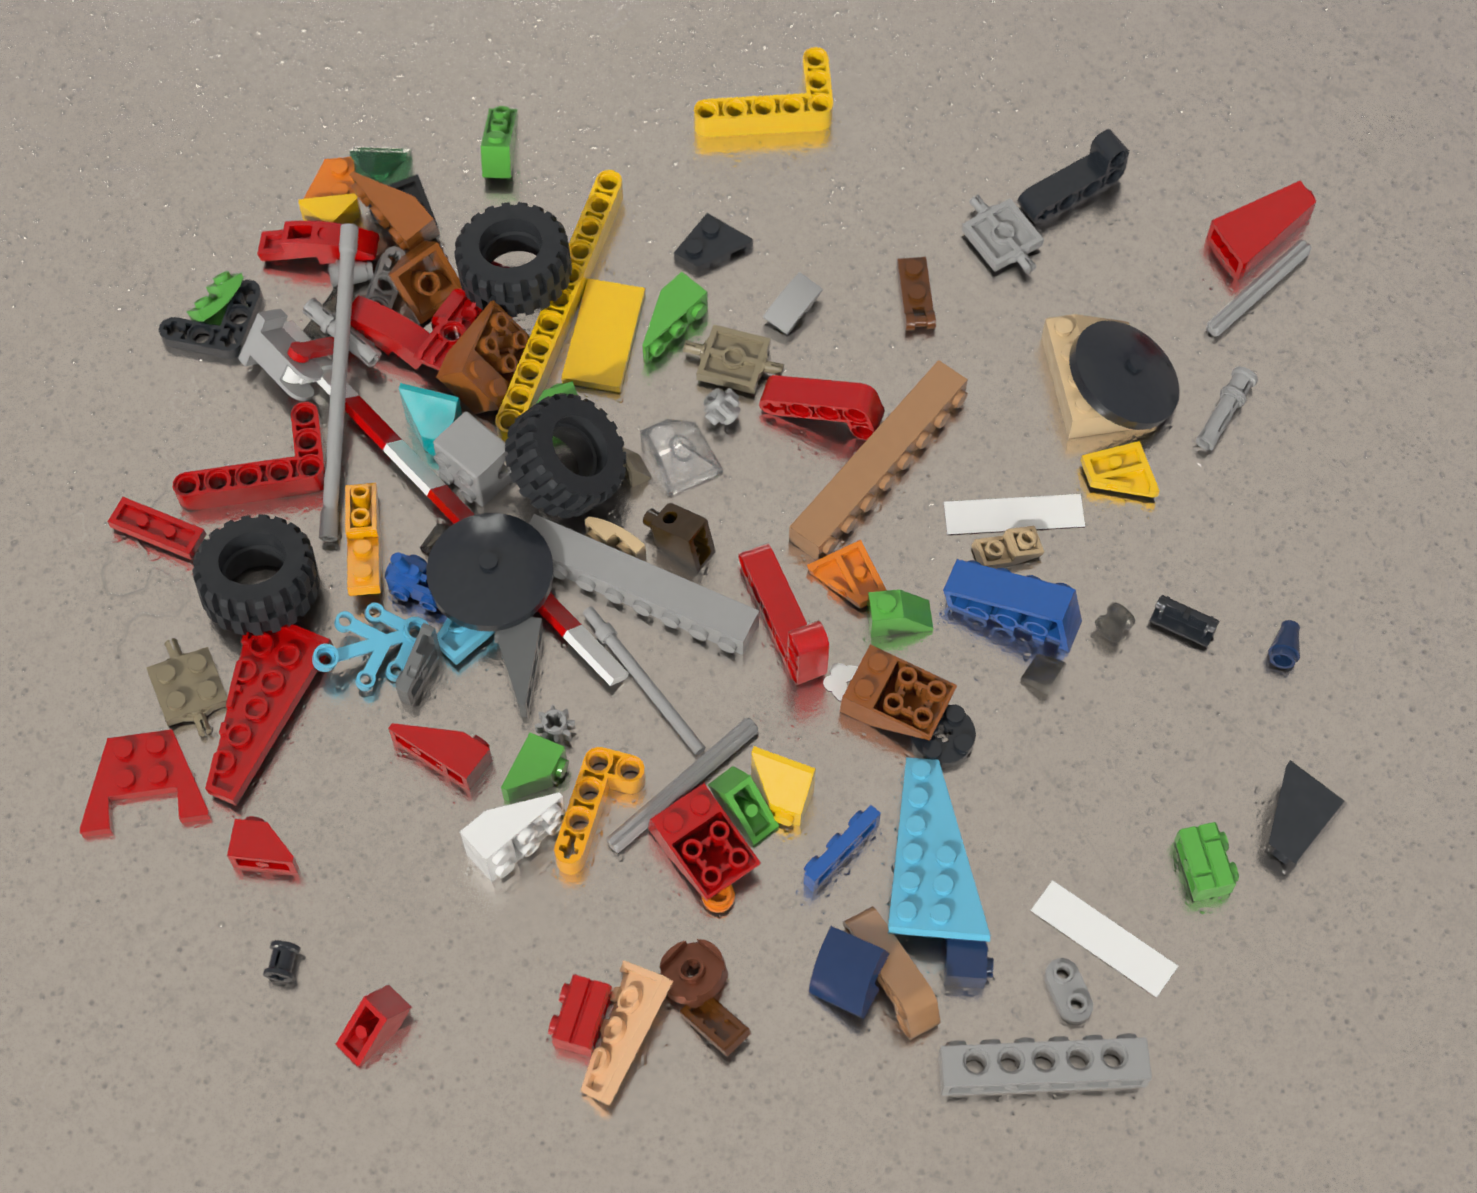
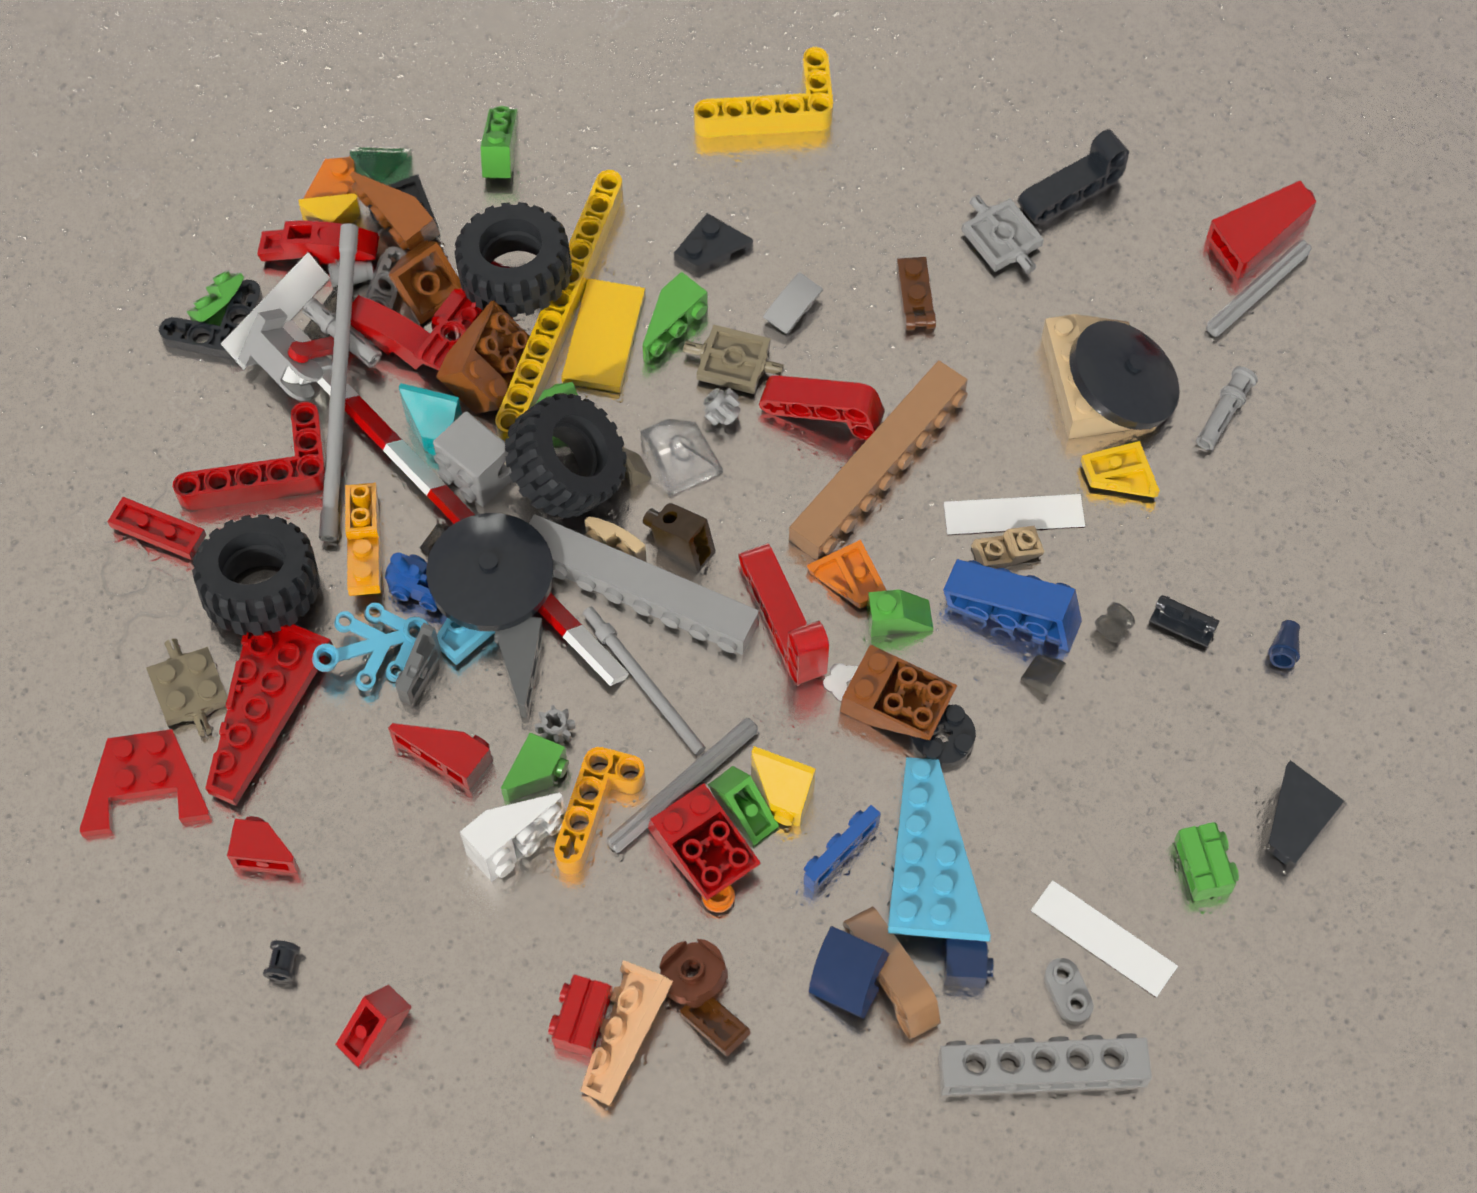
none -> white sticker [221,252,330,370]

